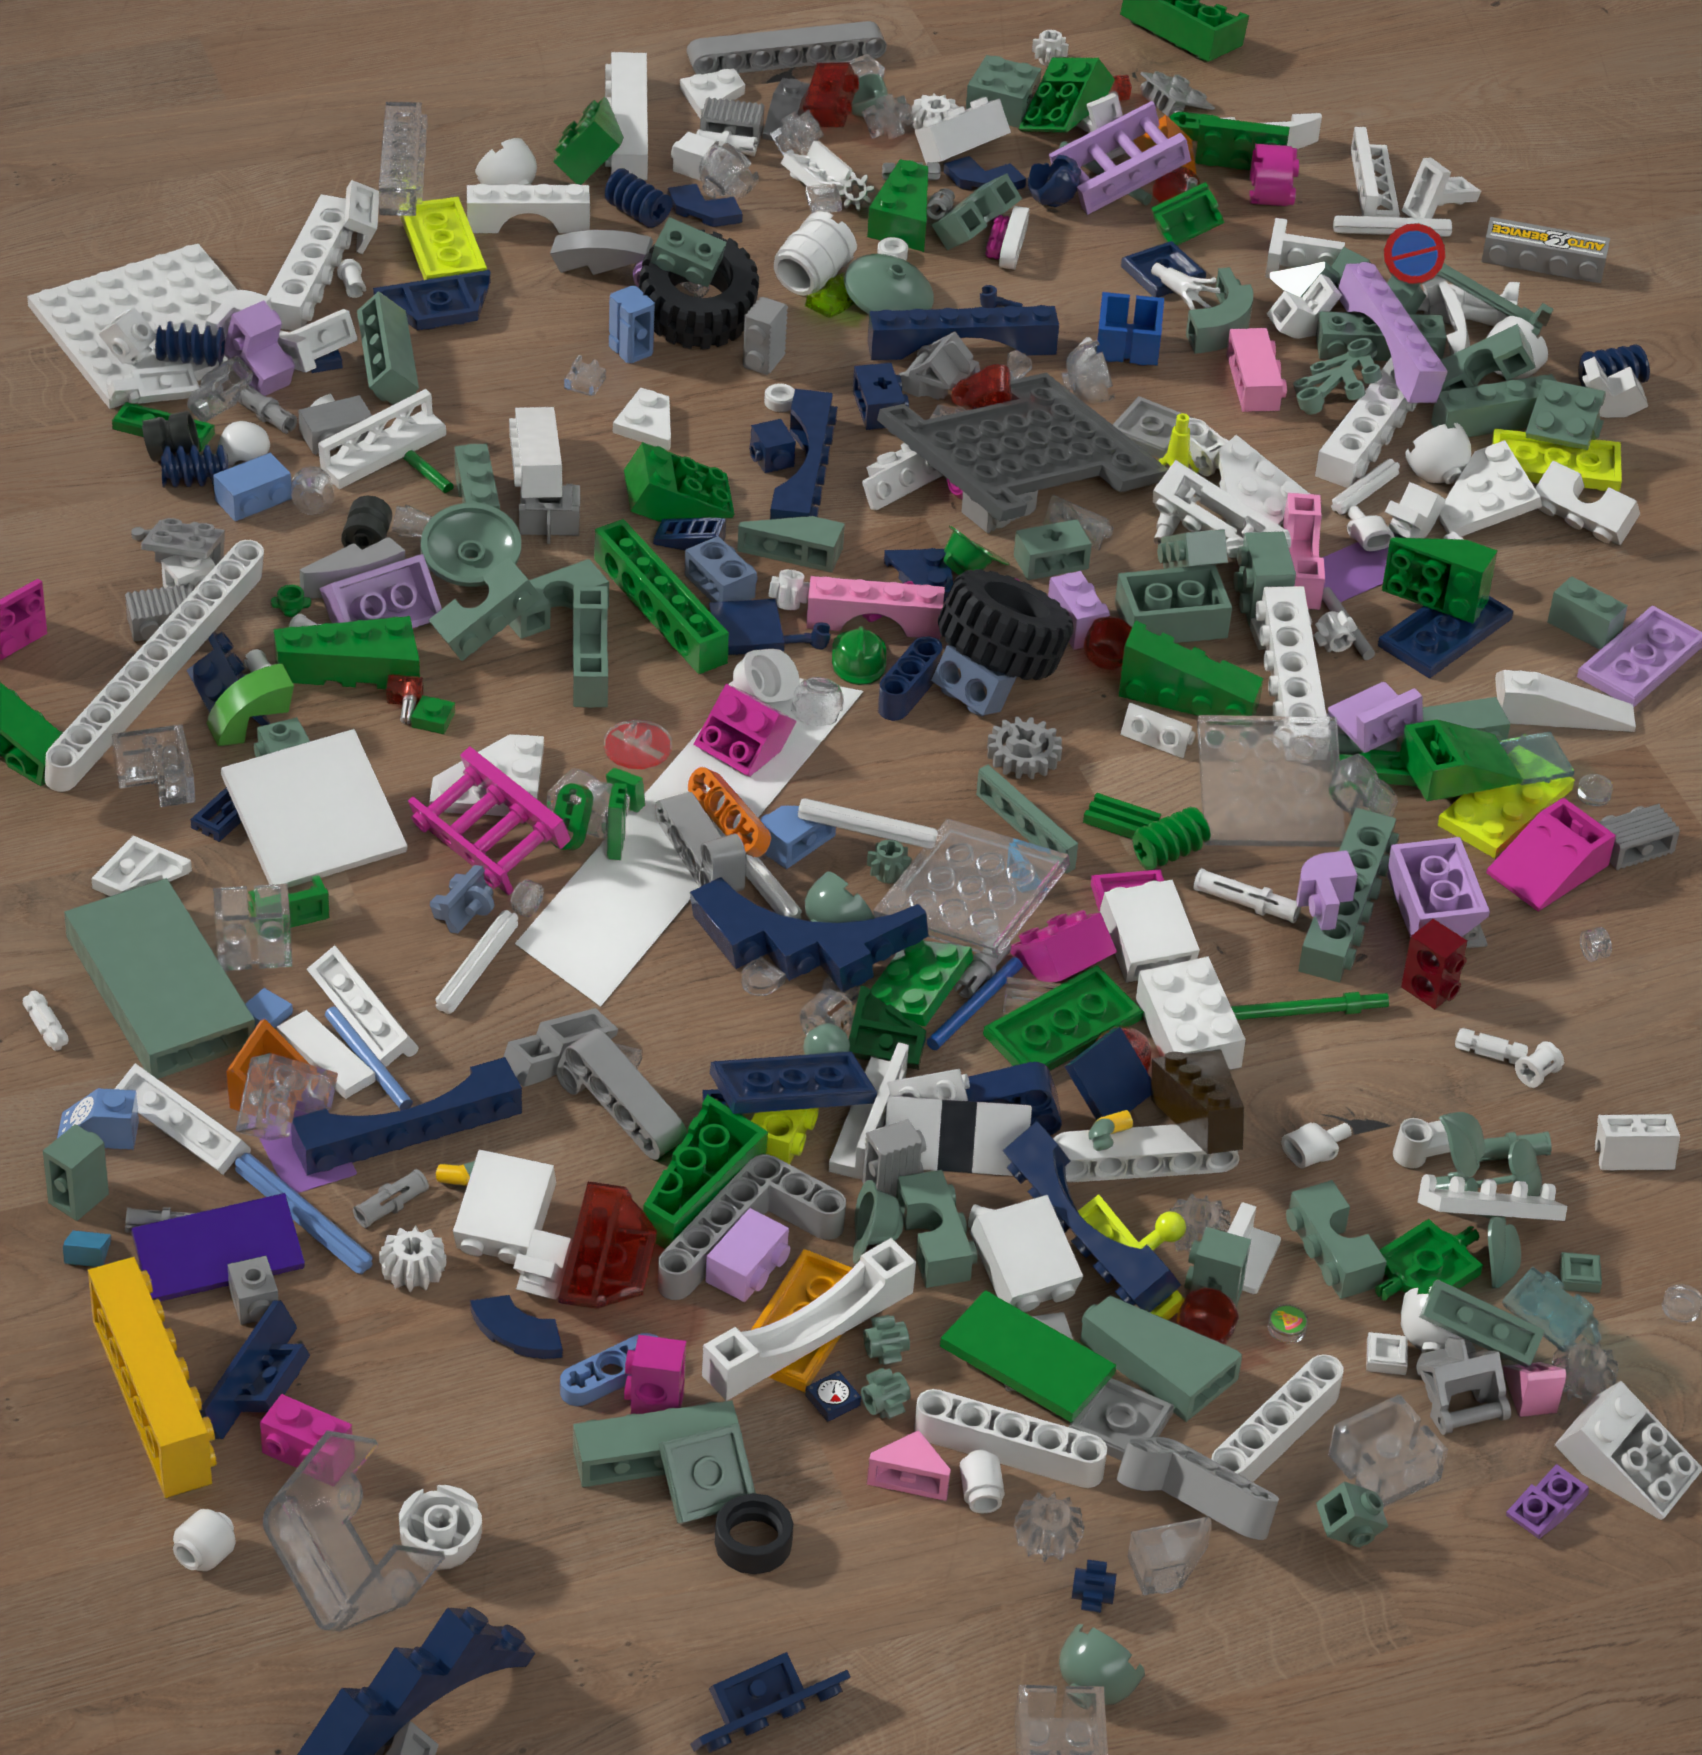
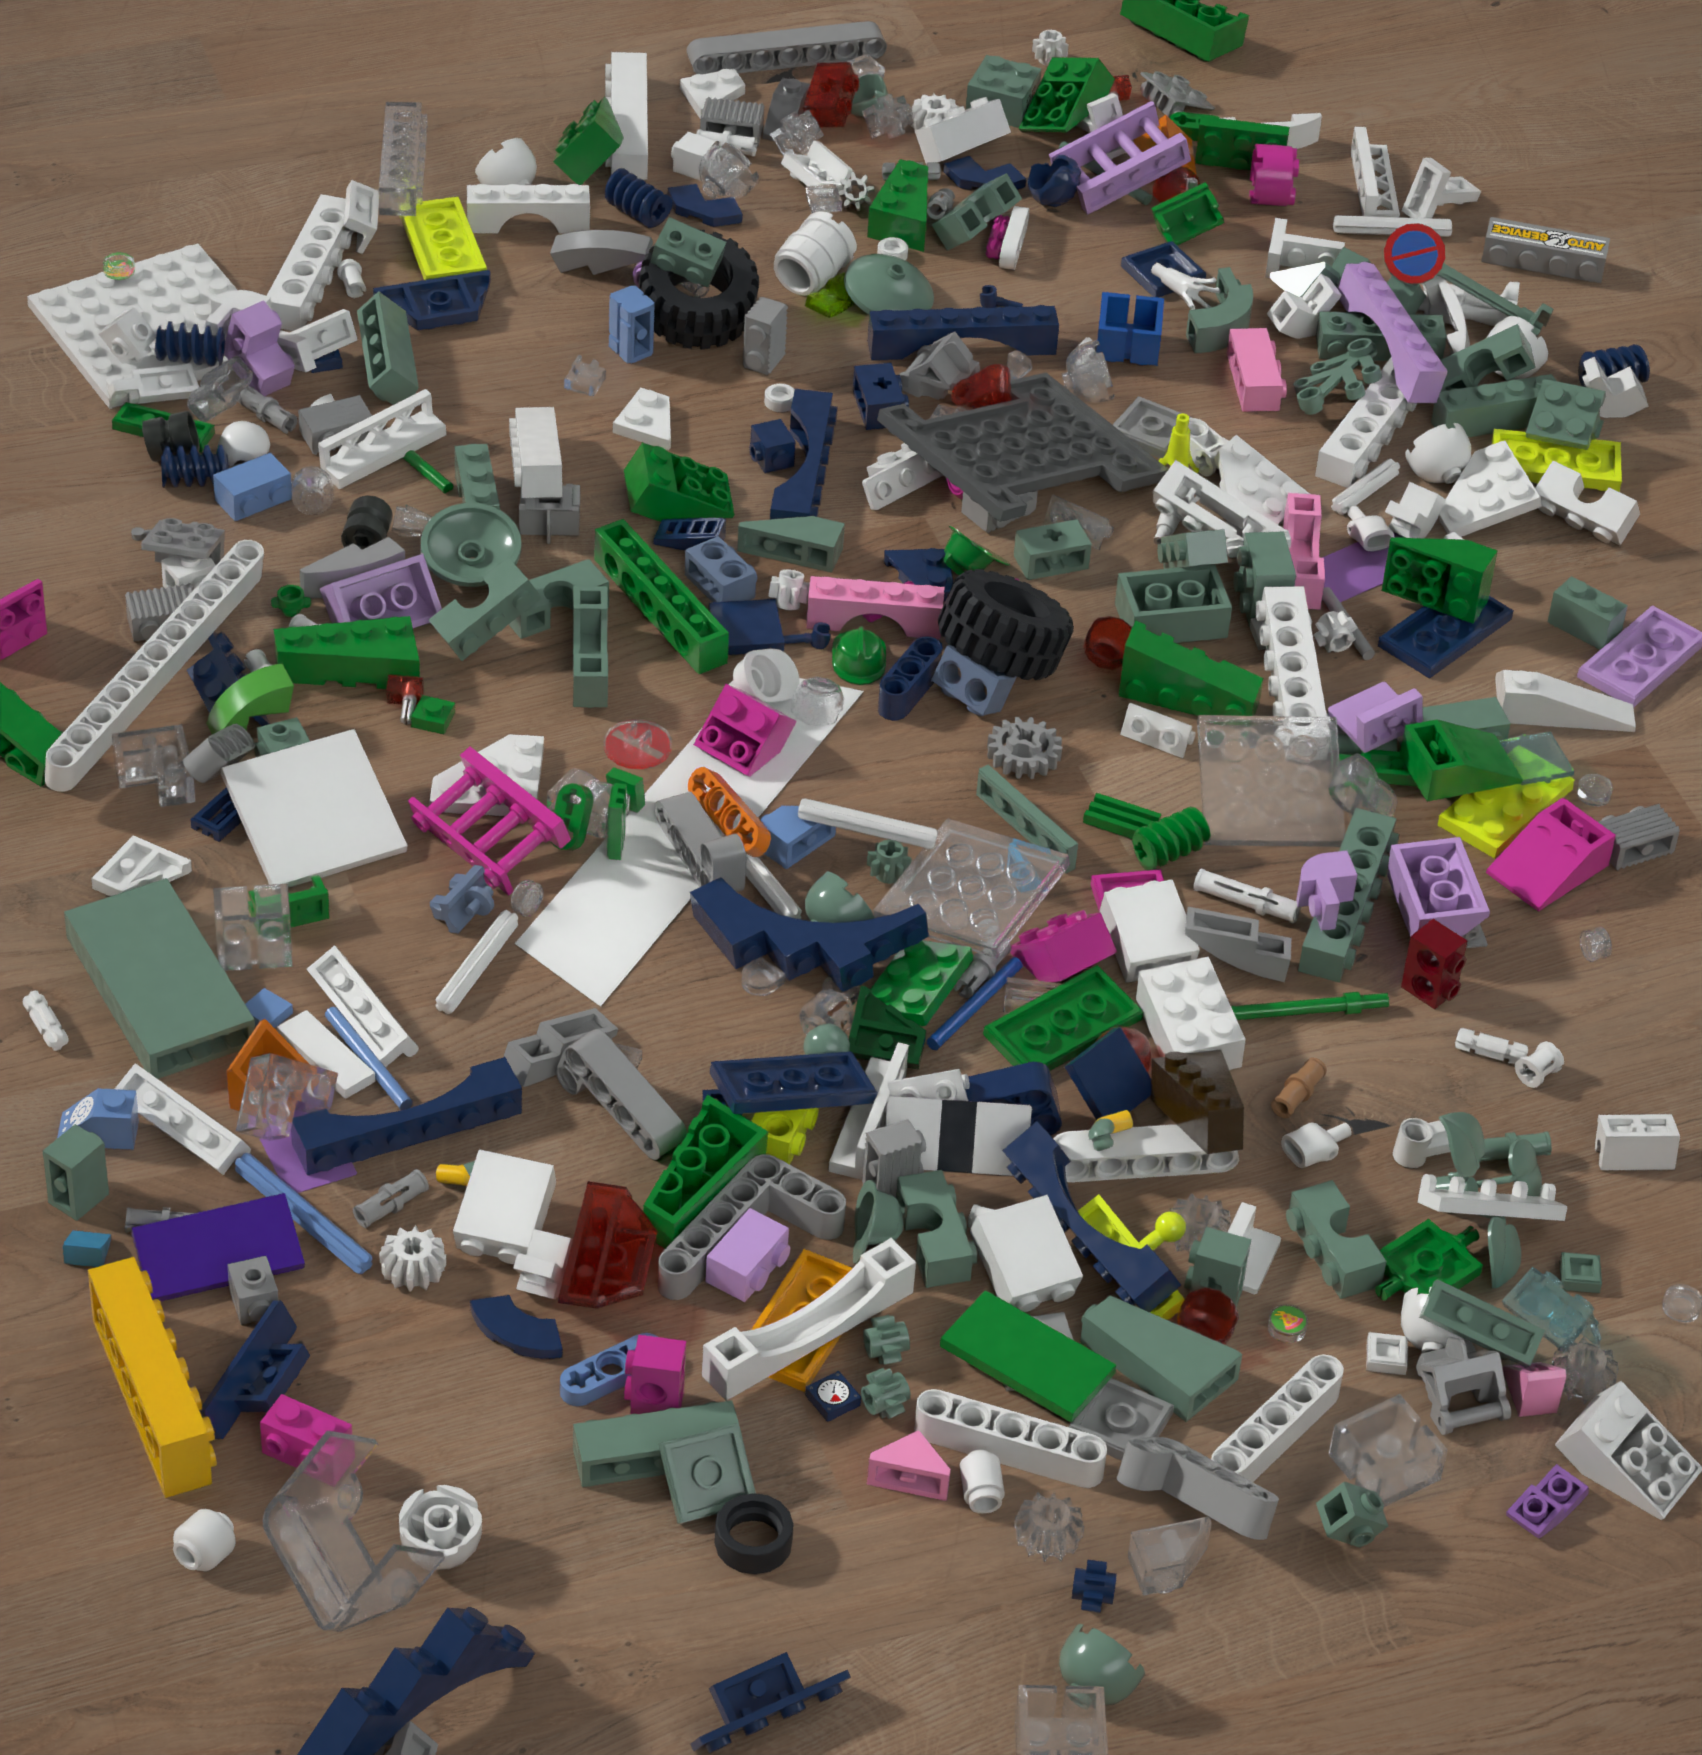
lavender brick [1048,571,1110,650] -> none
none -> clear tile [103,252,135,280]
none -> light grey beam [183,724,255,783]
none -> light grey slope [1185,907,1292,982]
none -> medium nougat pin [1271,1057,1327,1118]

